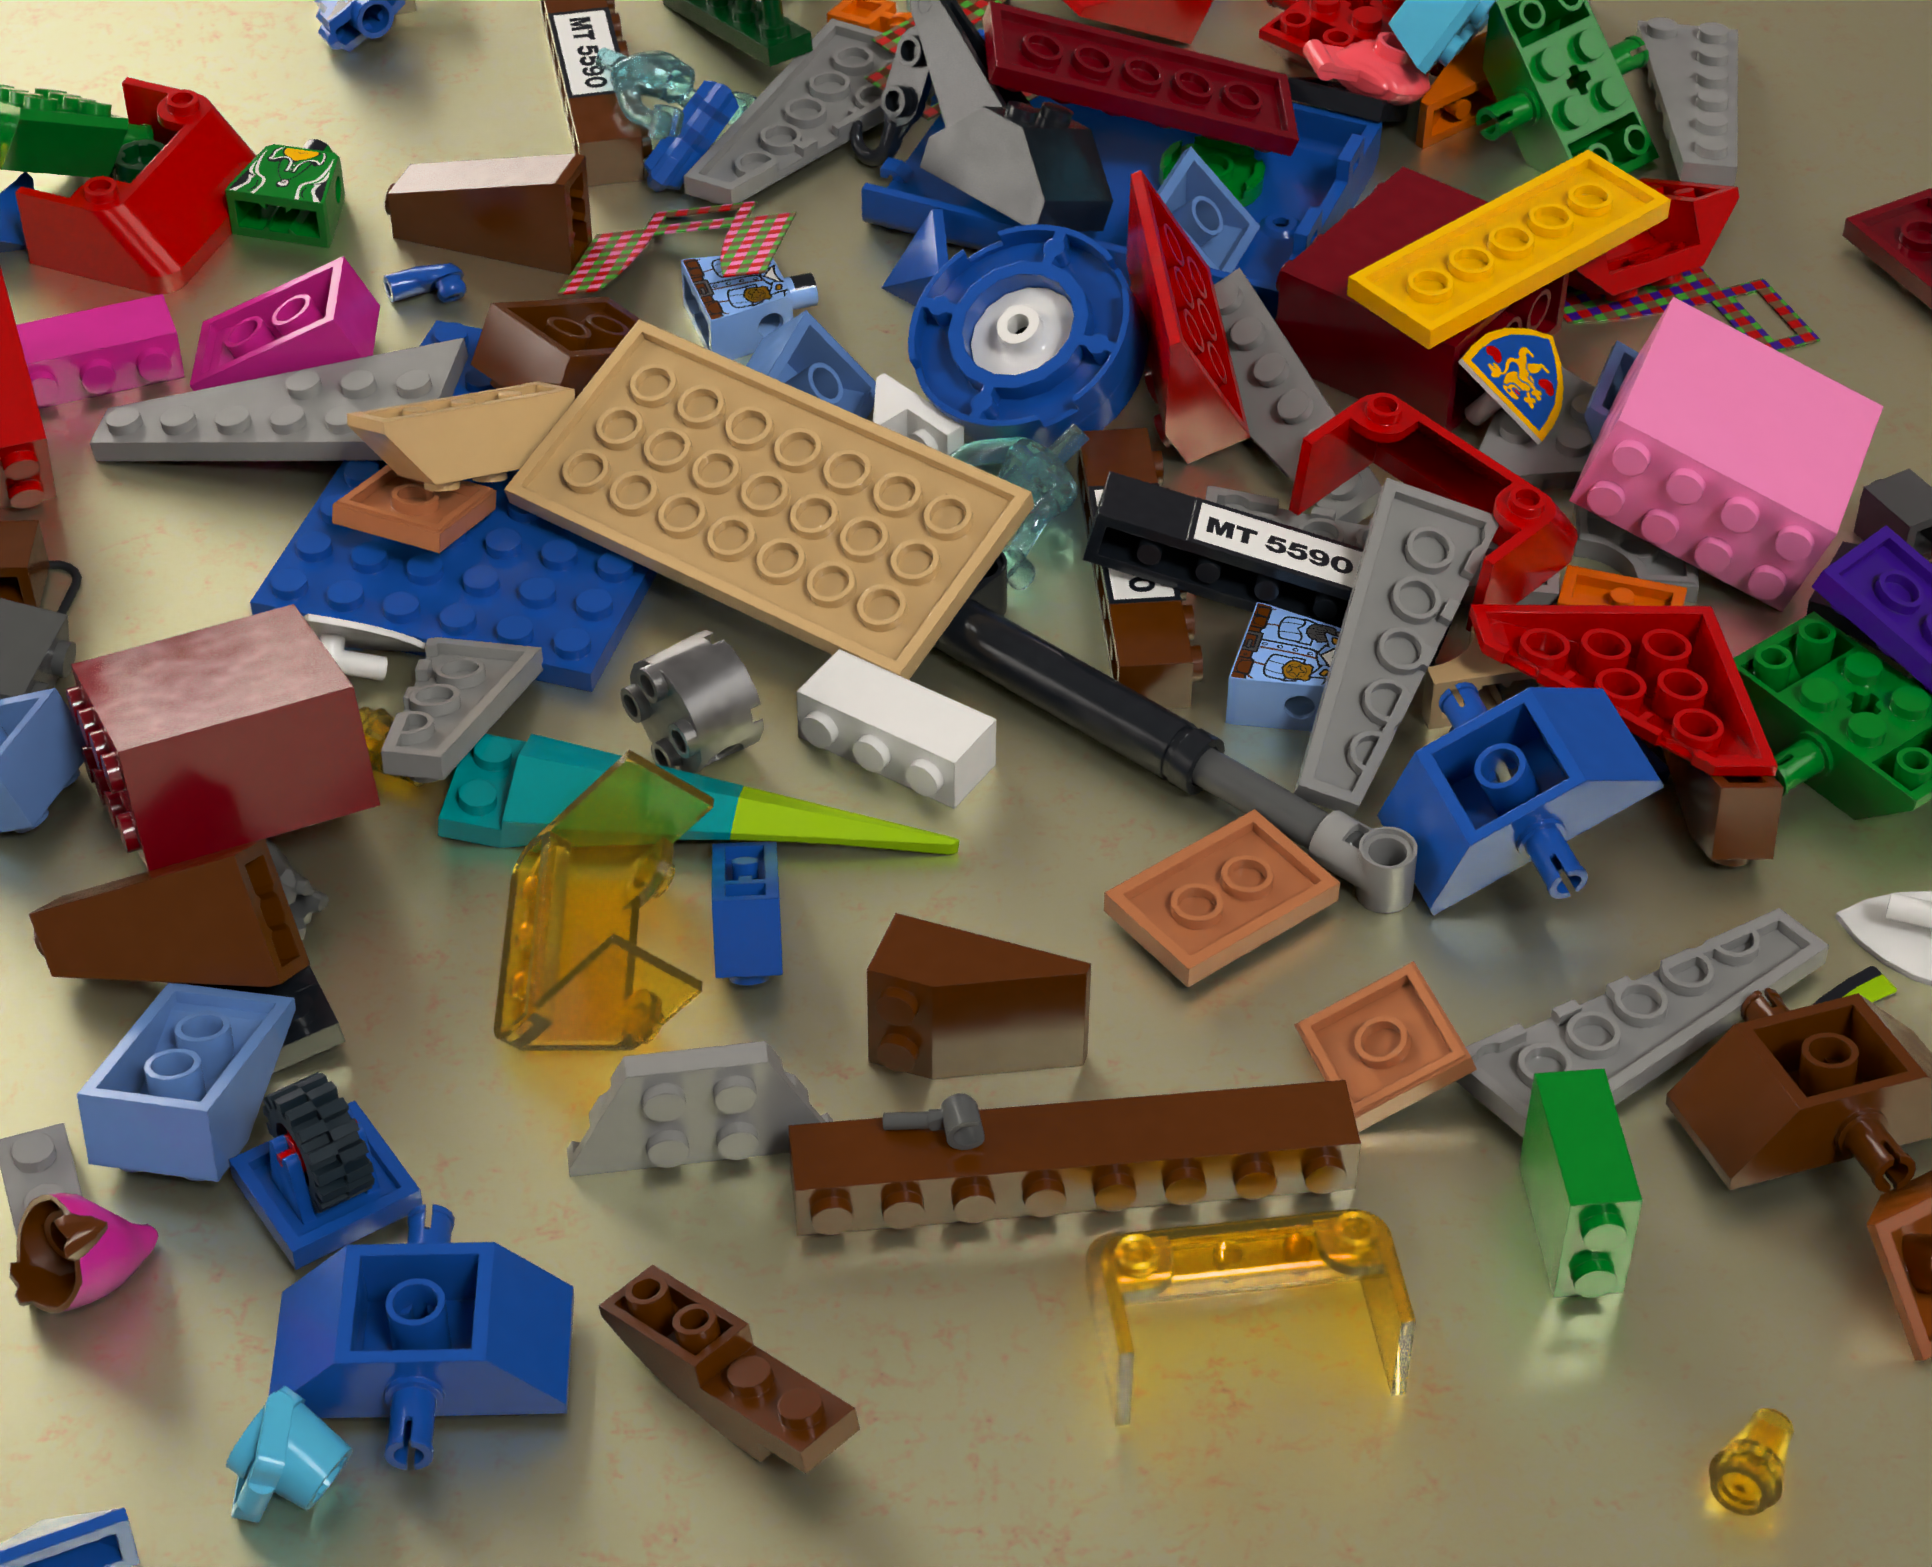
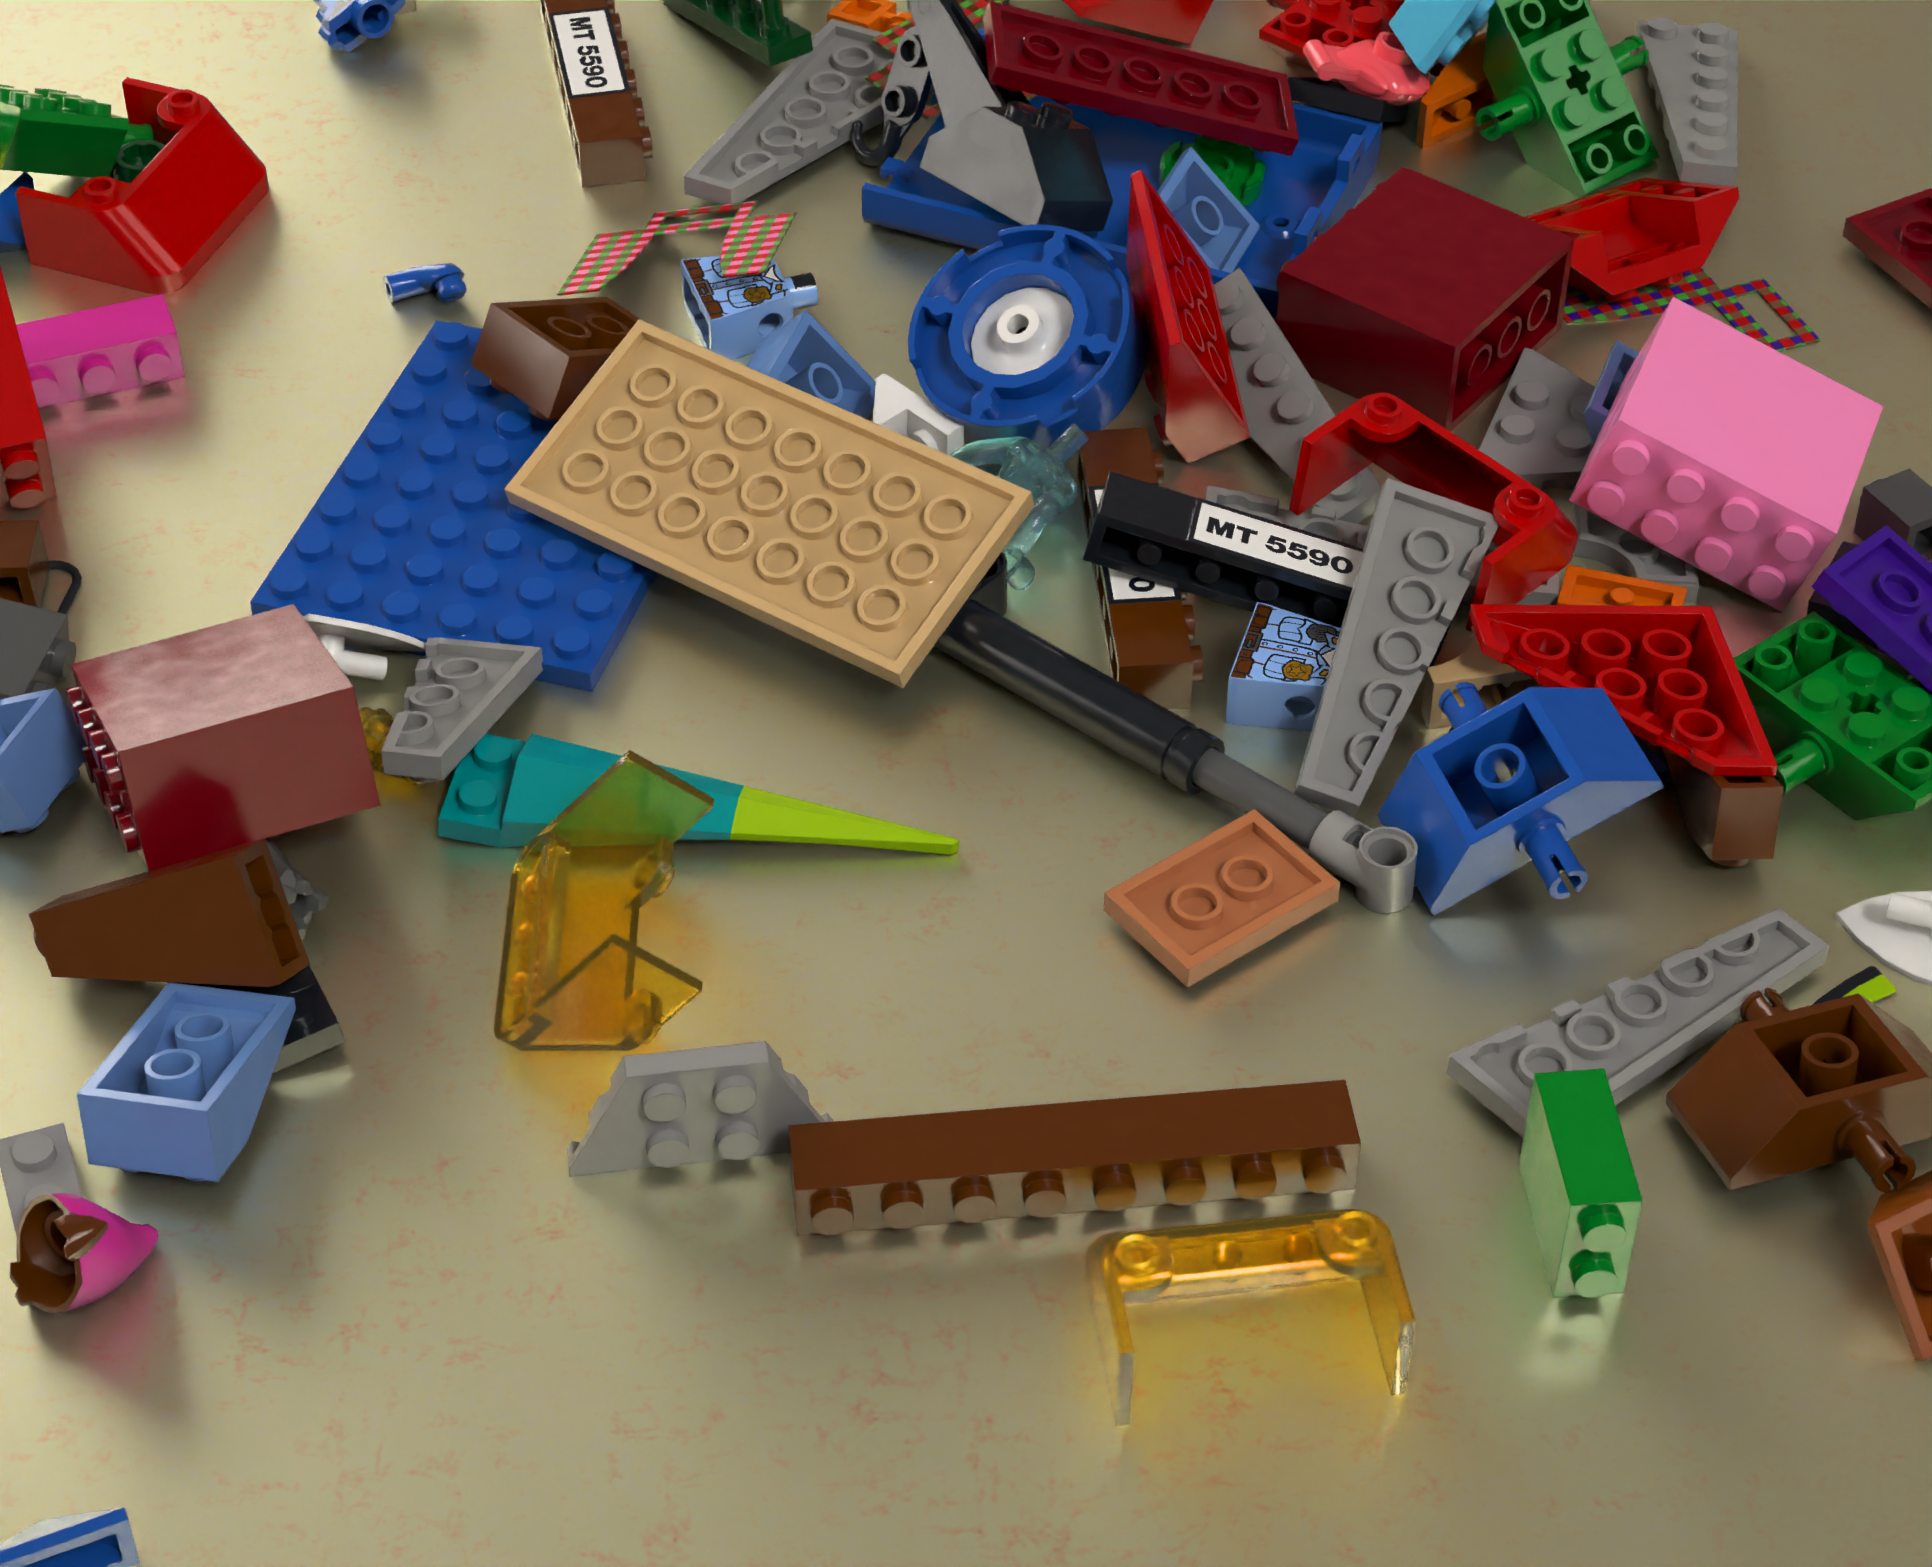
light grey wing [90,338,469,461] -> none
dark pink slope [189,256,380,391] -> none
green torso [225,139,345,248] -> none
medium azure piece [226,1386,353,1523] -> none
plate [228,1072,423,1270] -> none
blue slope [269,1204,574,1470] -> none
nougat plate [332,464,497,553] -> none
tan wedge [347,381,575,492] -> none
reddish brown slope [385,153,592,275] -> none
clear light blue piece [596,47,757,140] -> none
reddish brown slope [599,1264,860,1474] -> none
flat silver brick [620,630,764,773] -> none
blue rock [643,80,739,192] -> none
blue slope [712,841,783,985] -> none
white brick [797,649,996,809] -> none
reddish brown slope [867,913,1091,1079] -> none
blue slope [881,209,948,306] -> none
dark grey hand [883,1093,985,1150] -> none
nougat plate [1294,961,1477,1133] -> none
yellow plate [1347,150,1671,350] -> none
shield [1458,328,1564,444] -> none
clear yellow cone [1709,1408,1794,1516] -> none

